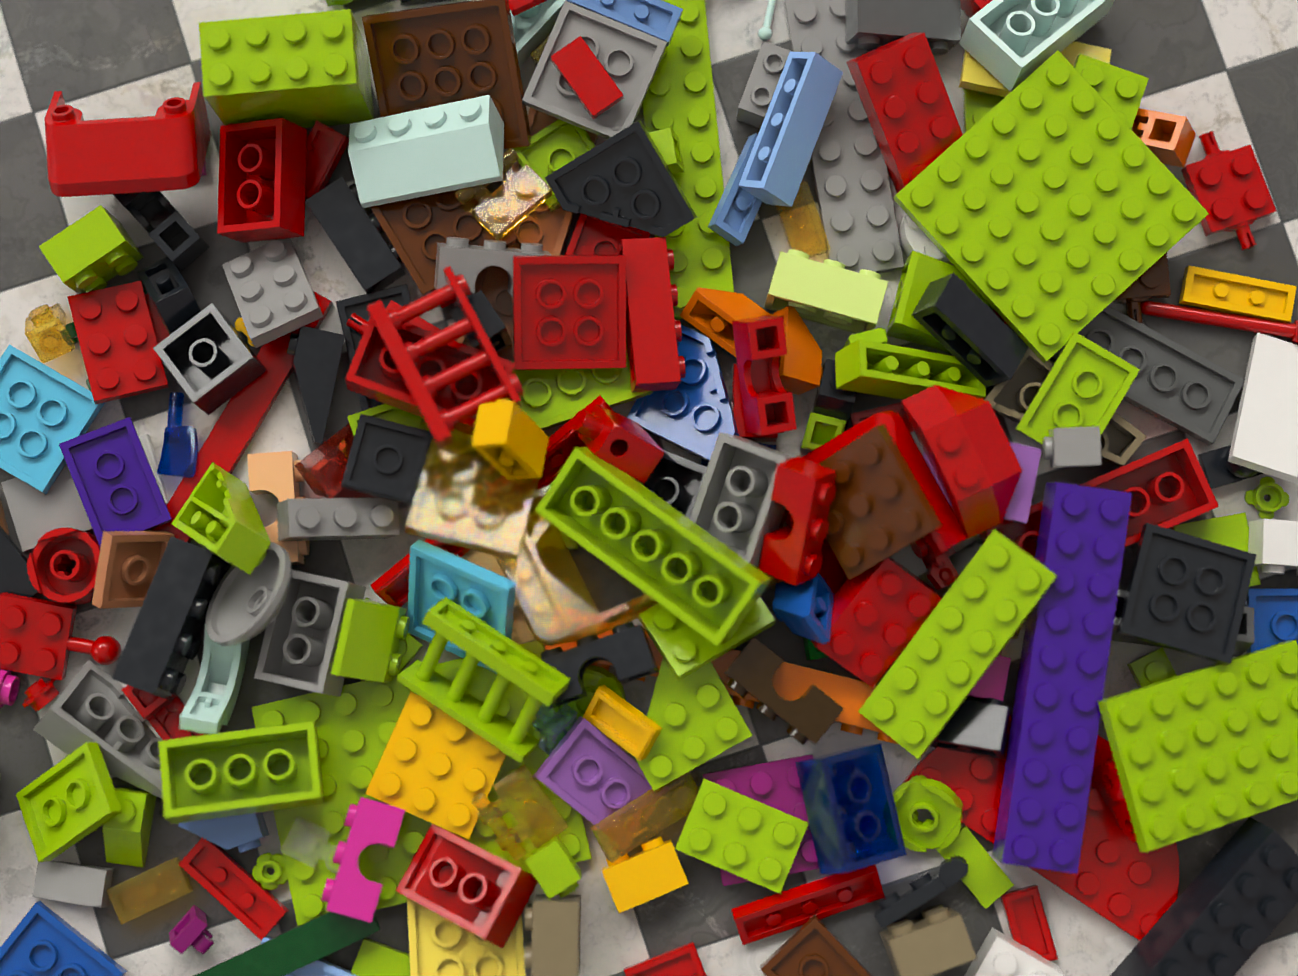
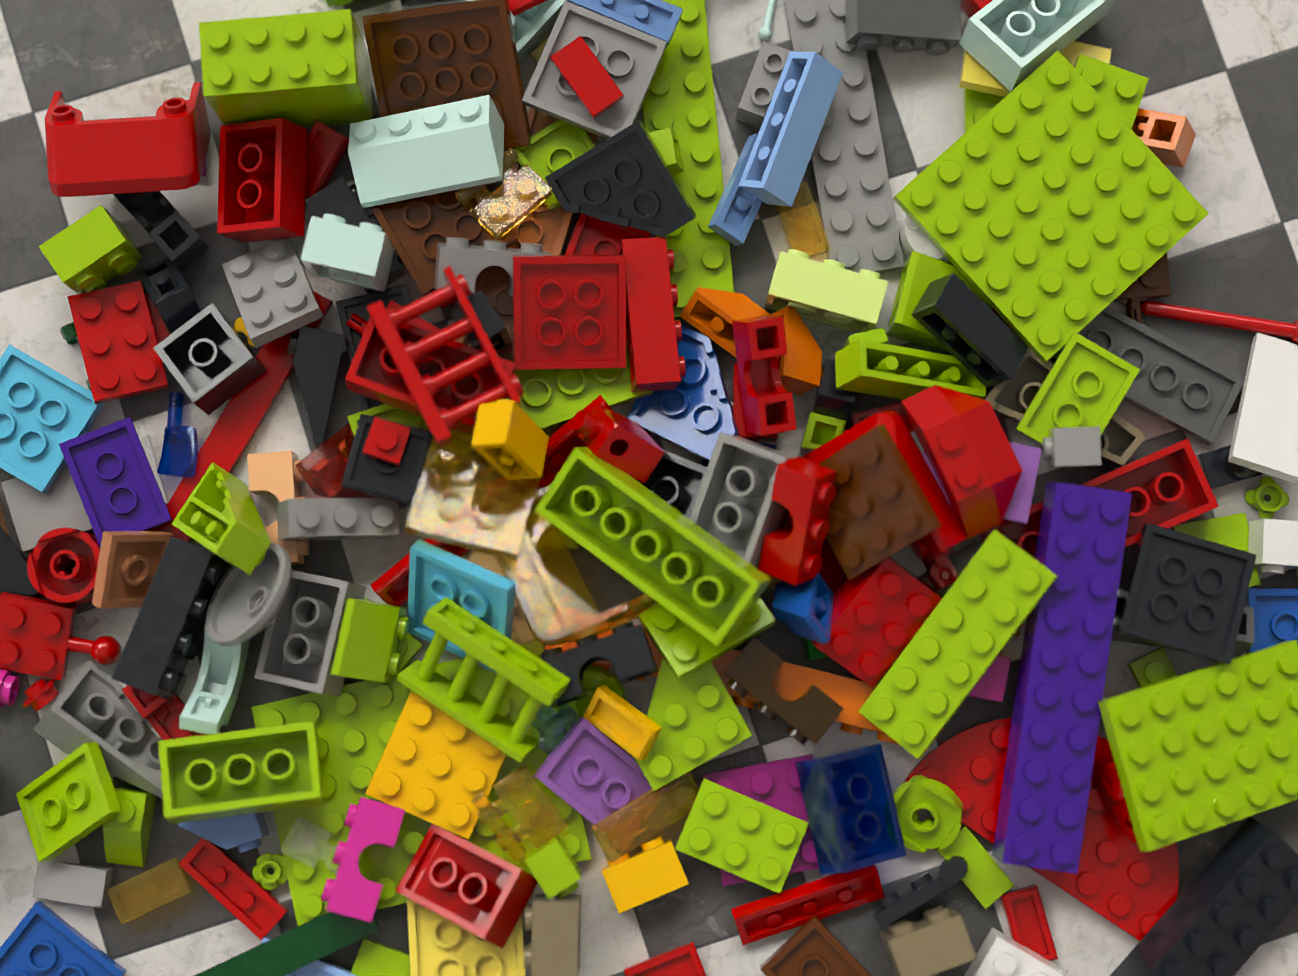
clear yellow bracket [25,303,75,363] -> none
magenta tile [169,905,214,954] -> none
red brick [847,32,963,193] -> none
black brick [930,697,1012,760] -> none
yellow plate [1179,266,1297,323] -> none
red plate [1180,131,1276,251] -> none
none -> light aqua brick [301,214,395,292]
none -> red plate [363,417,411,466]

